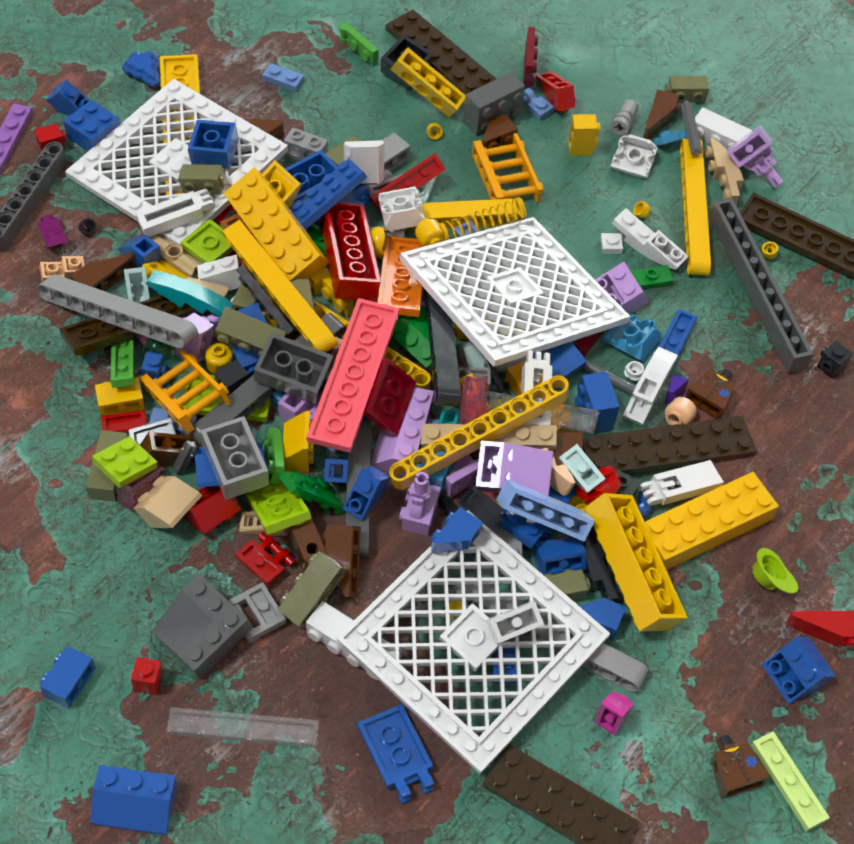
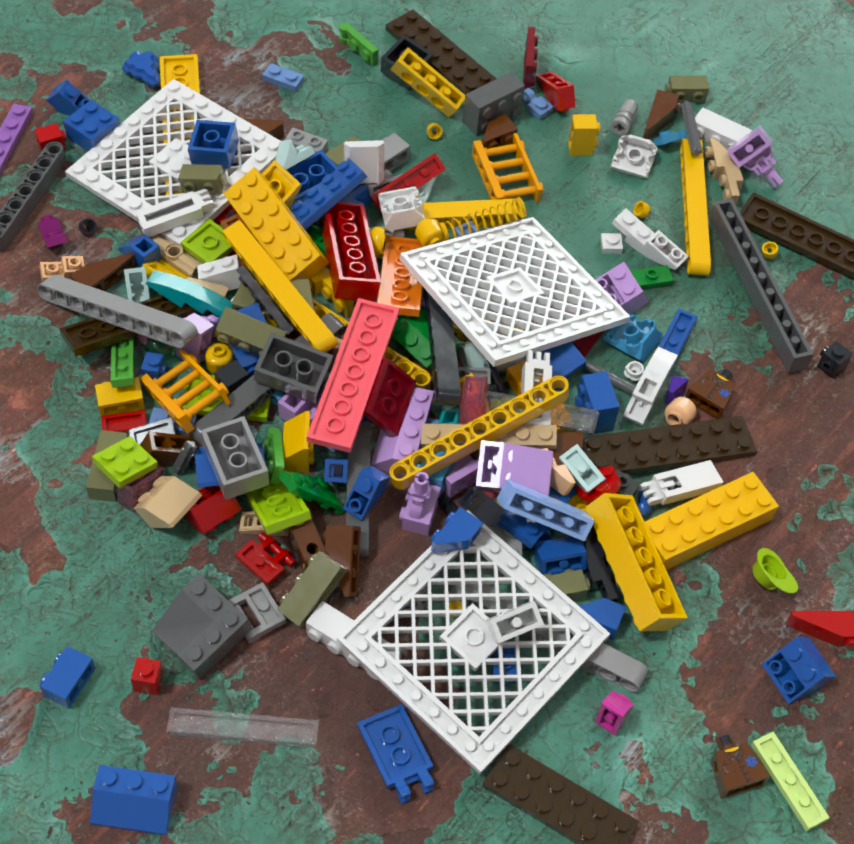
none -> light aqua slope [276,140,315,170]

